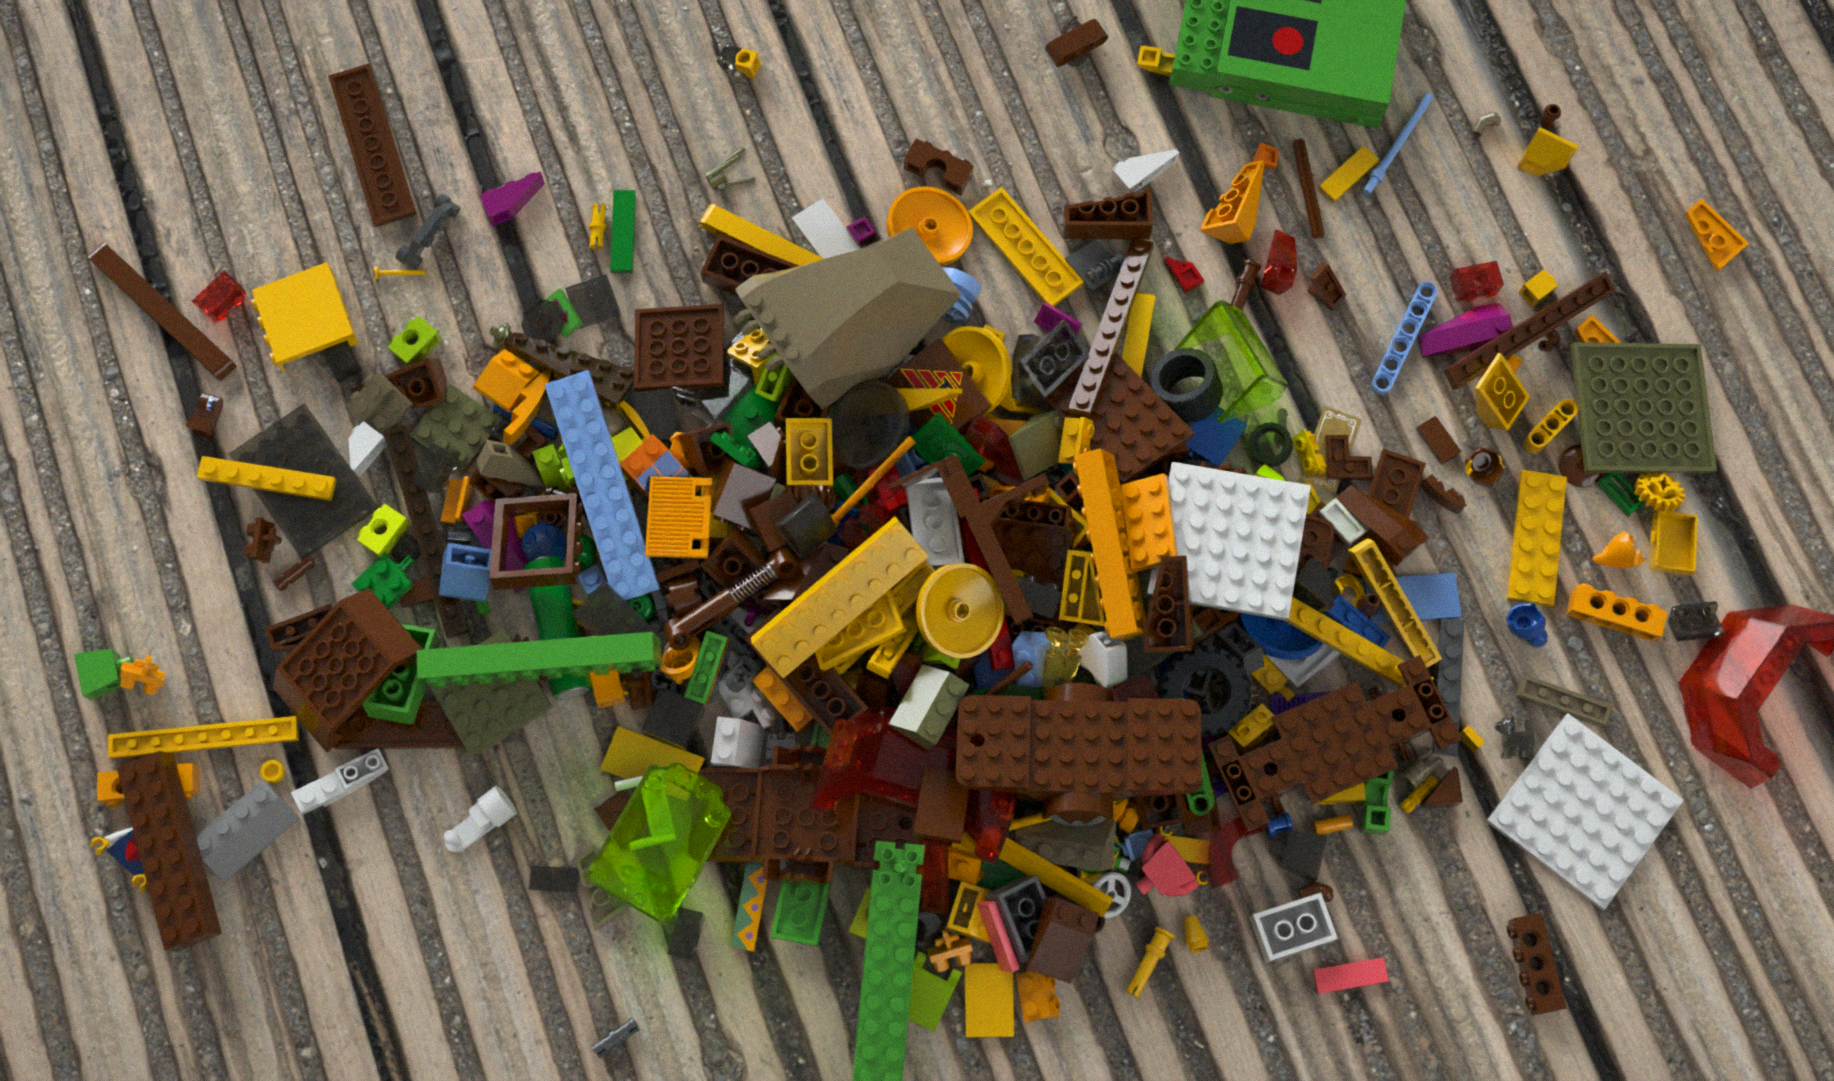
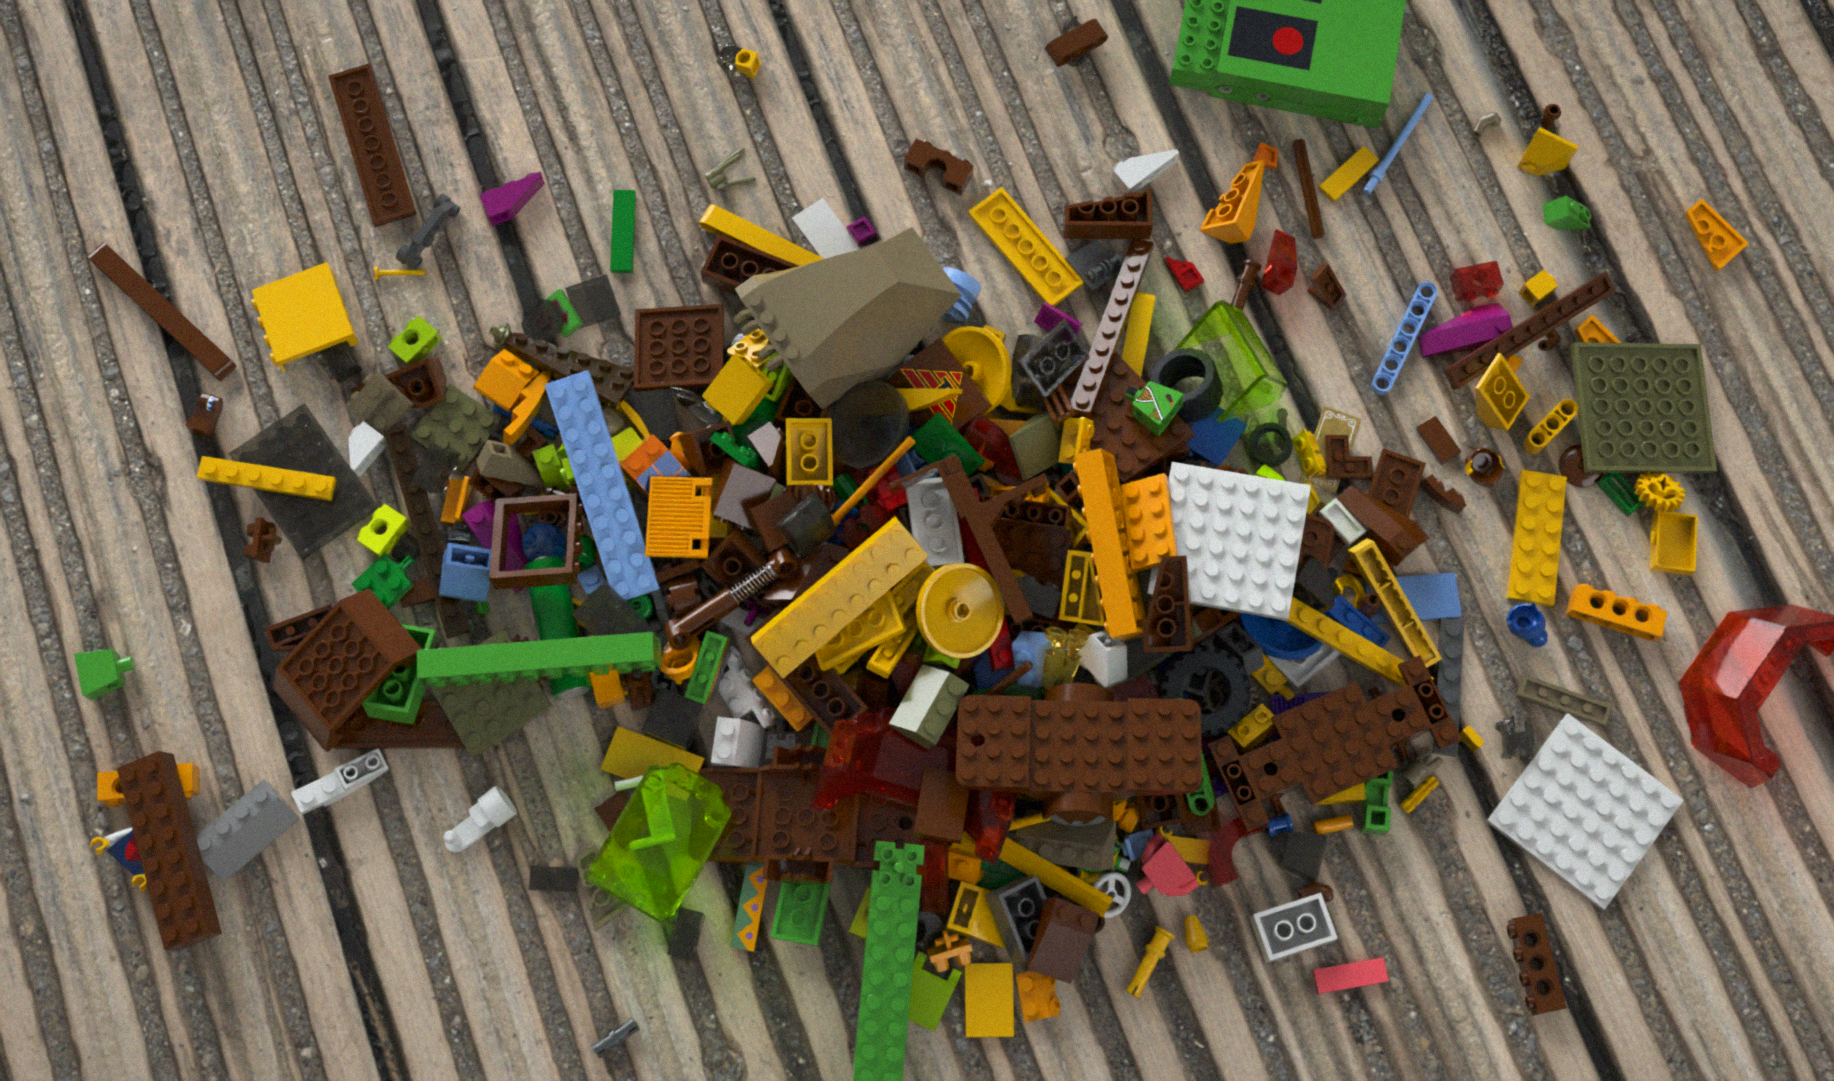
yellow plate [108,716,299,759] -> none
light orange hips [120,655,165,695] -> none
clear red brick [192,270,247,324] -> none
yellow tile [260,760,286,784] -> none
reddish brown axle [273,555,316,591] -> none
light orange tile [512,514,538,540] -> none
yellow pin [589,204,607,250] -> none
dark grey beam [711,614,765,693] -> none
light orange dish [886,186,973,267] -> none
coral tile [977,901,1019,972] -> none
yellow slope [1137,46,1175,76] -> none
reddish brown slope [1421,766,1463,809] -> none
light orange hat [1592,531,1645,568] -> none
clear smoke bracket [1668,601,1724,641] -> none
none -> yellow brick [702,354,775,426]
none -> reddish brown tile [1041,384,1076,426]
none -> bright green torso [1125,381,1183,436]
none -> bright green slope [1543,196,1591,230]

